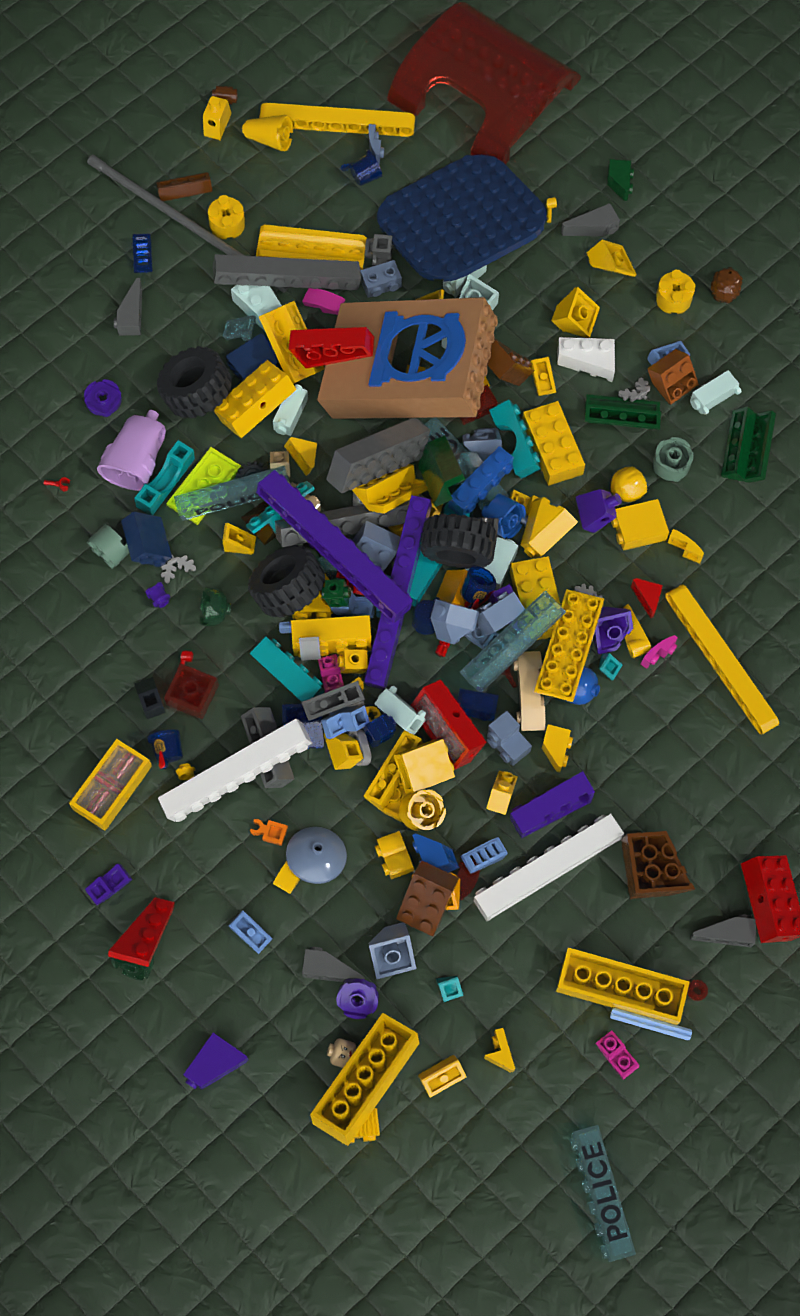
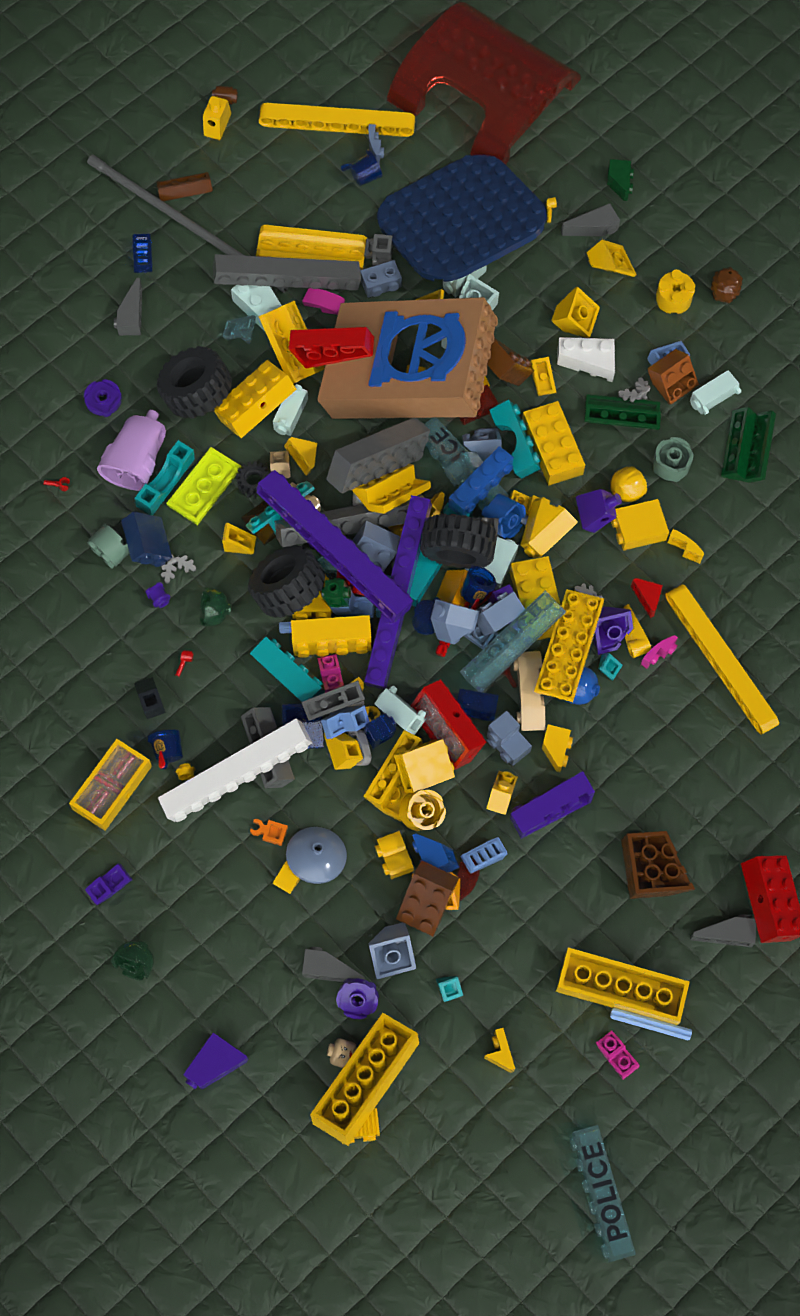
red wing [108,897,175,967] -> none
clear red brick [164,664,219,720] -> none
clear light blue brick [174,465,291,521] -> none
yellow brick [208,195,245,239] -> none
dark blue brick [225,333,282,382] -> none
medium blue slope [228,911,273,954] -> none
yellow cone [242,115,293,151] -> none
light grey slope [299,637,321,661] -> none
yellow brick [337,650,368,674] -> none
dark green slope [418,435,465,507] -> none
yellow slope [418,1055,466,1098] -> none
white brick [474,814,624,921] -> none
clear red plate [687,980,708,1001] -> none

